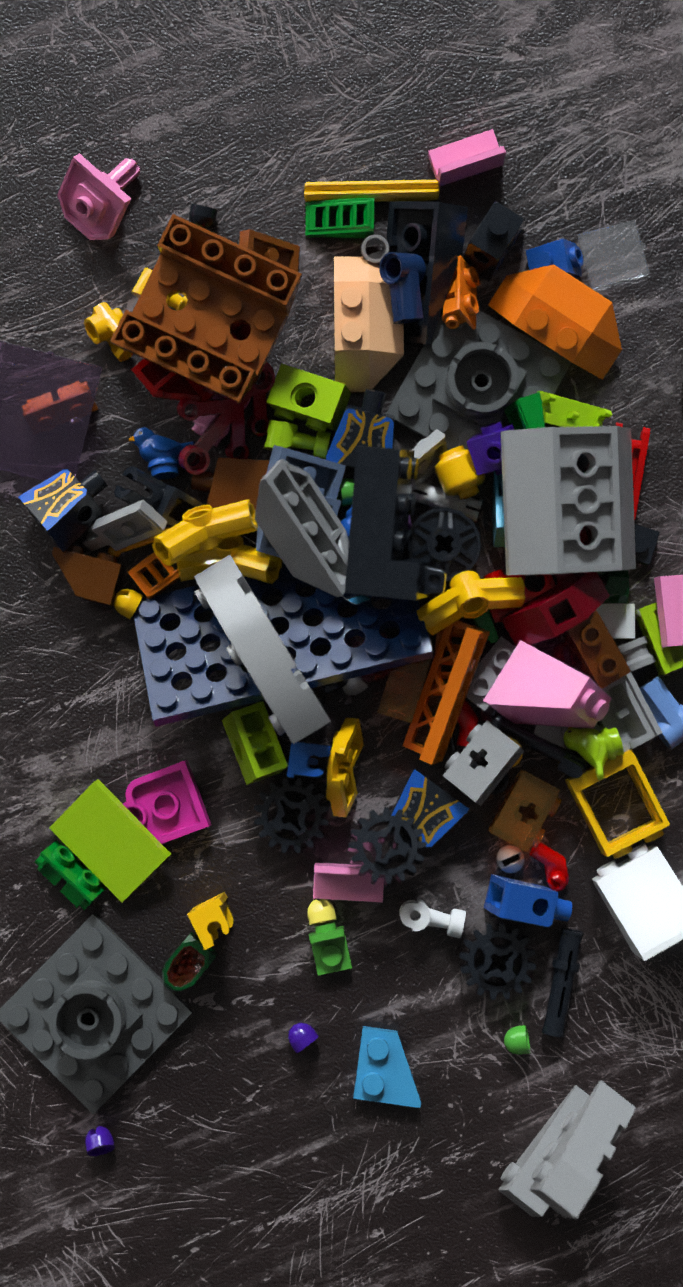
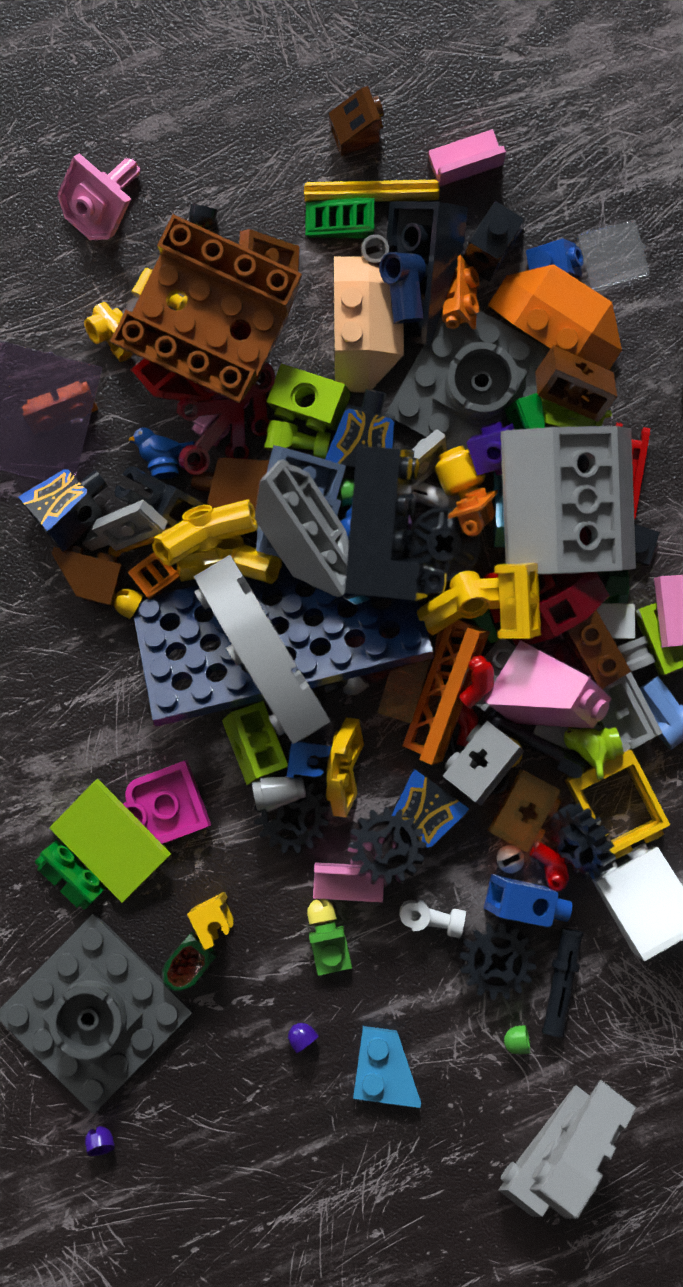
none -> light grey cone [252,776,306,812]
none -> reddish brown slope [329,86,384,156]
none -> orange hinge [448,488,498,536]
none -> red arm [459,655,494,708]
none -> yellow hinge [495,563,541,639]
none -> reddish brown brick [535,345,617,422]
none -> black gear [550,803,616,880]

